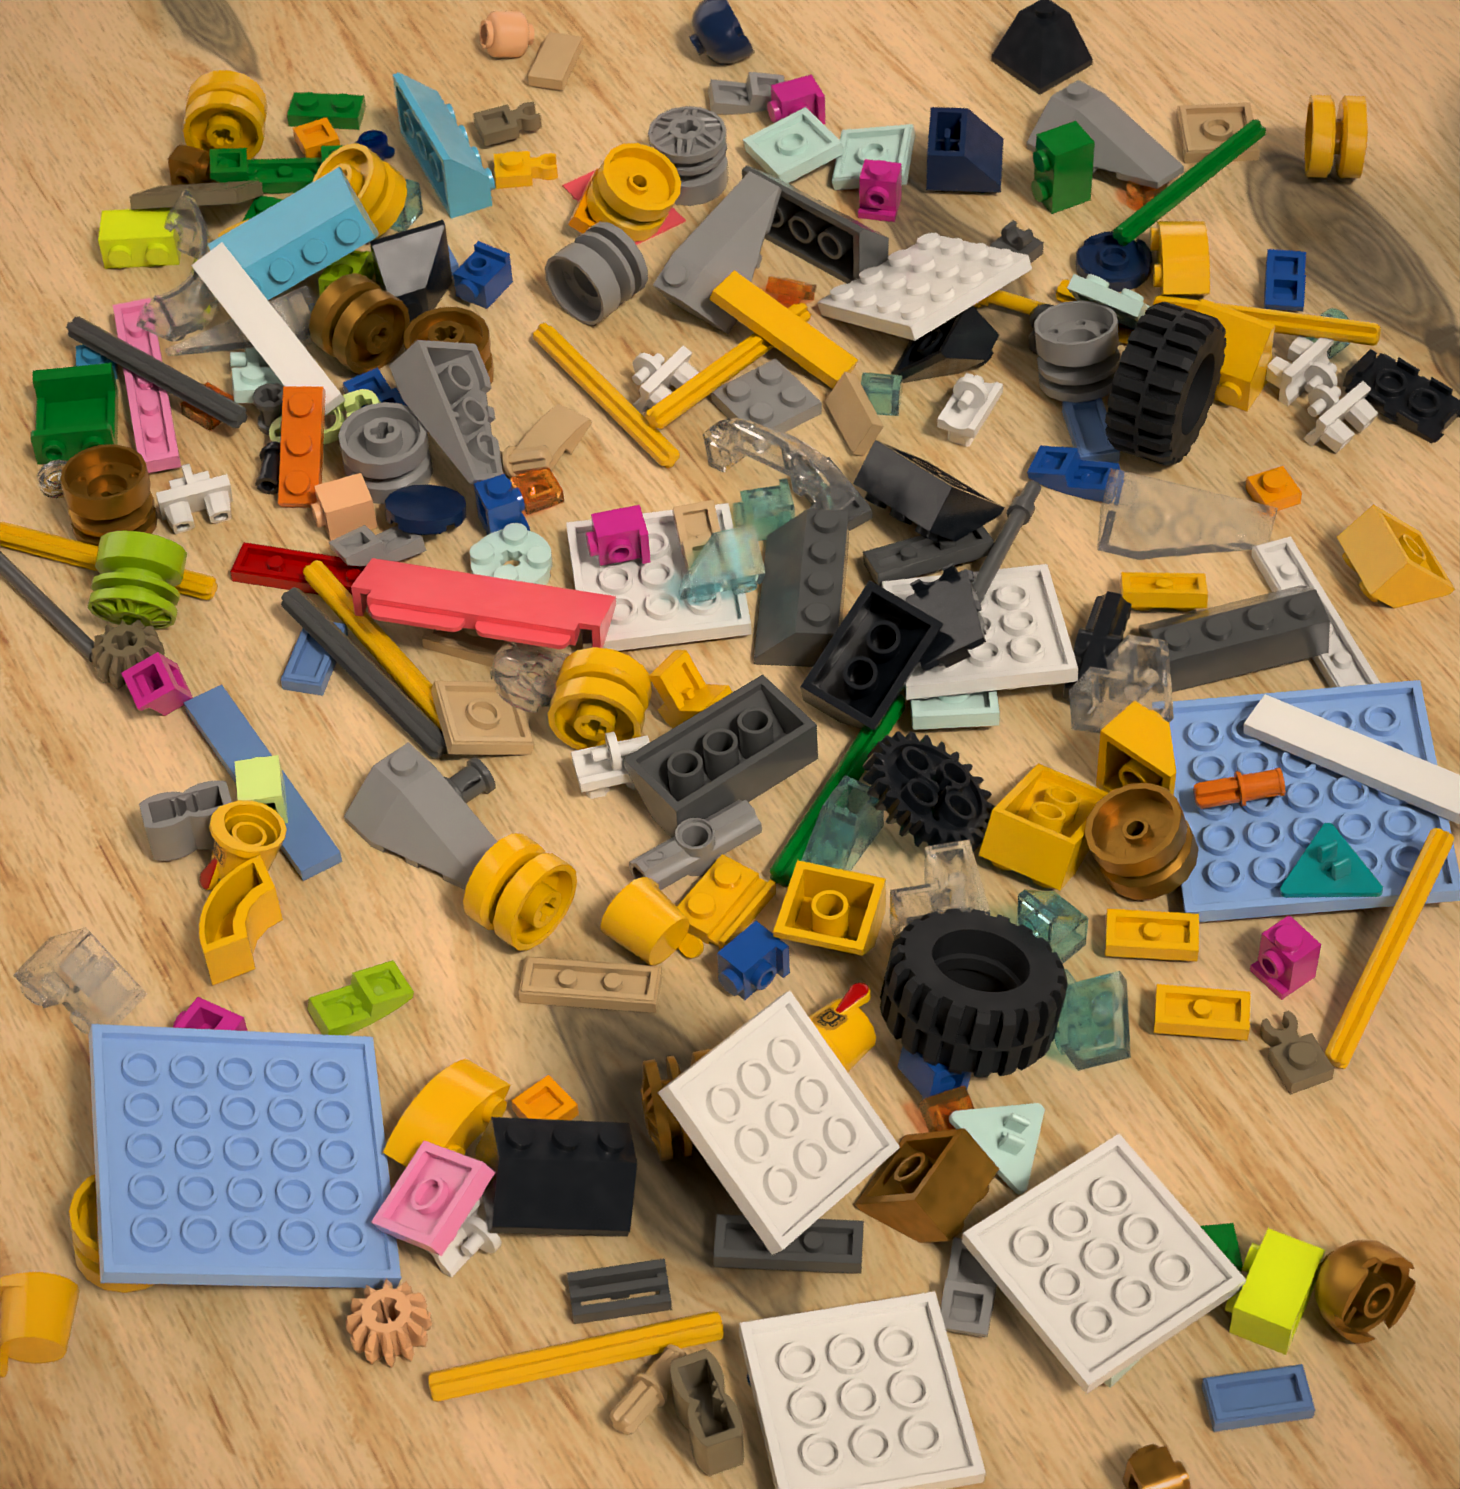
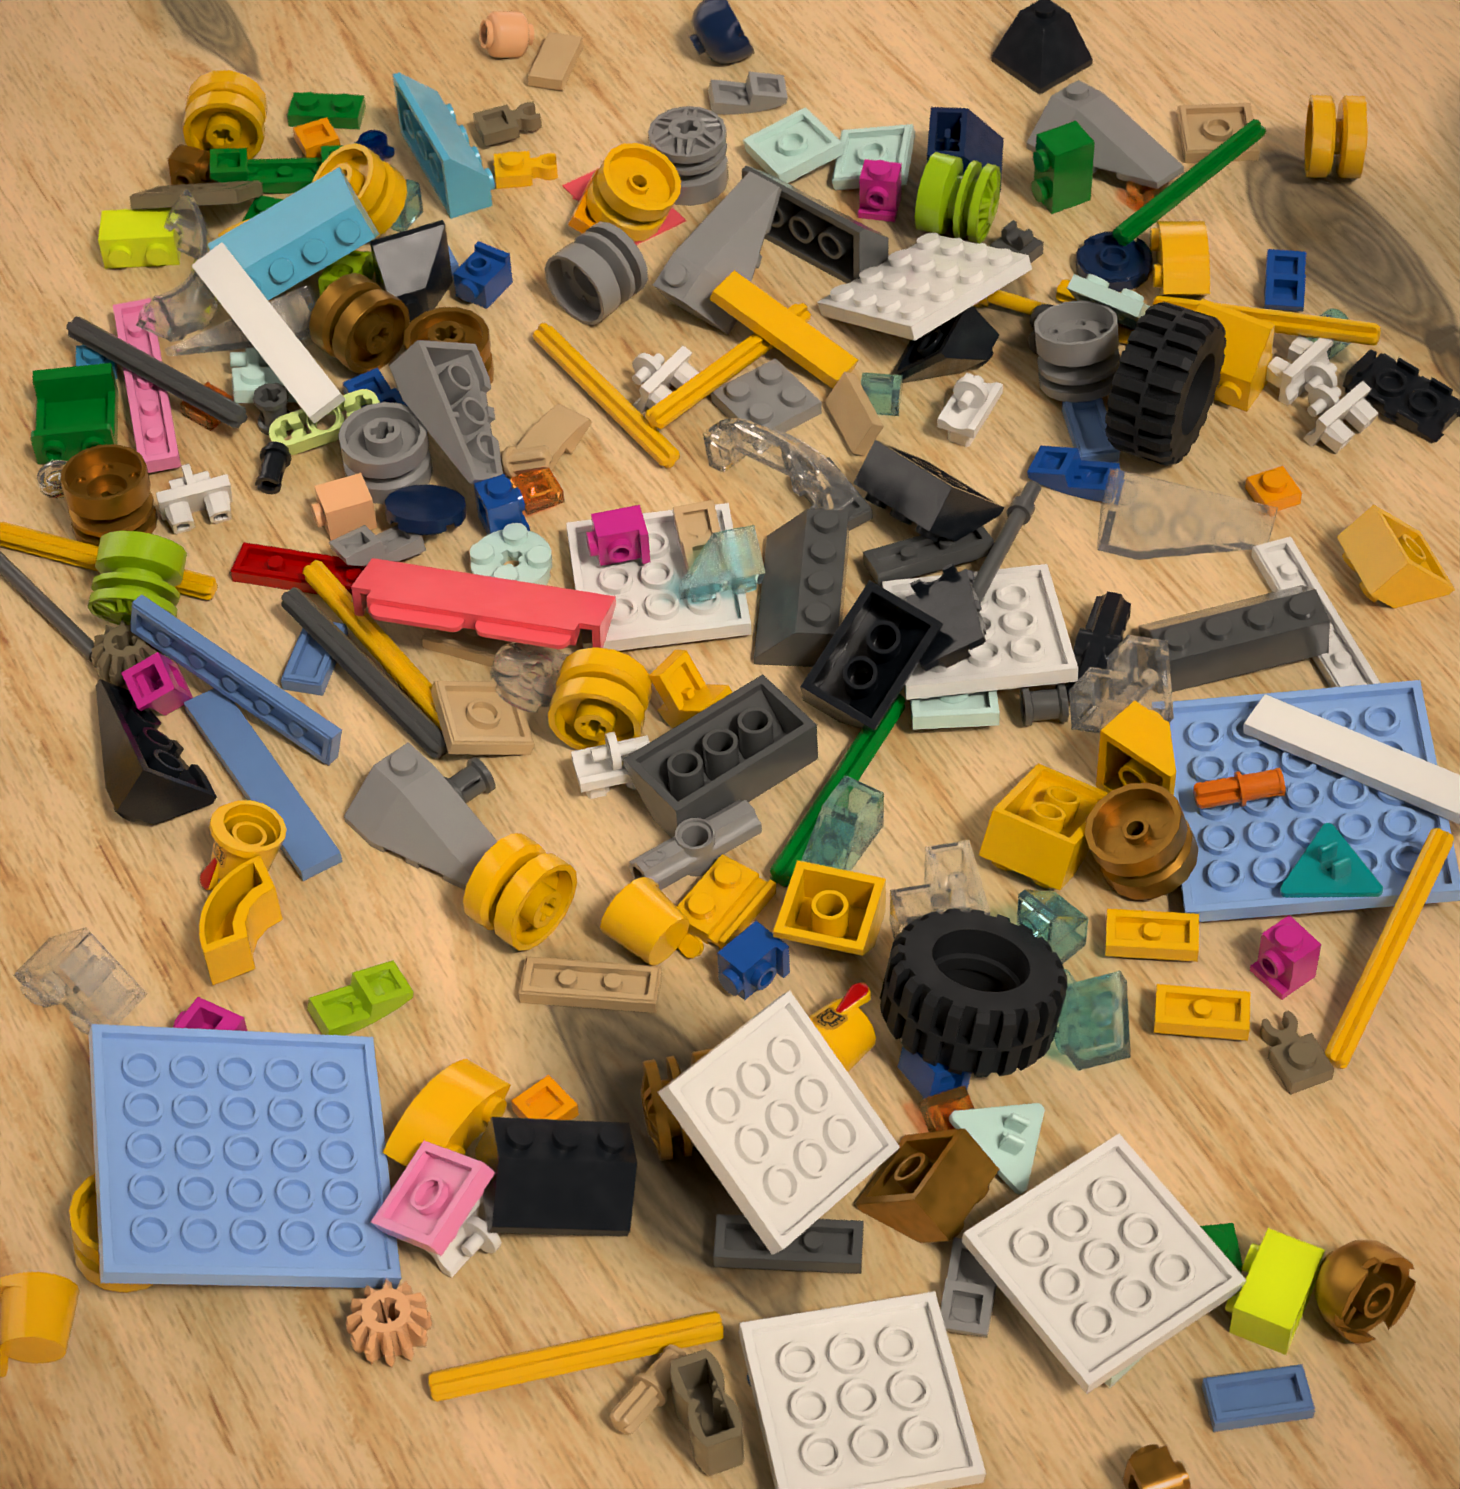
light grey brick [139,781,232,861] -> none
yellowish green brick [234,755,288,823] -> none
orange plate [278,386,326,508] -> none
dark grey tile [567,1258,672,1324] -> none
clear light blue brick [733,478,795,543] -> none
clear orange plate [765,276,817,305] -> none
dark pink brick [767,75,825,125] -> none
black gear [863,731,995,857] -> none
yellow plate [1120,572,1208,611] -> none
none -> black wedge [96,679,217,825]
none -> medium blue tile [130,595,342,765]
none -> lime wheel [915,152,1001,243]
none -> dark grey bush [1019,684,1069,726]

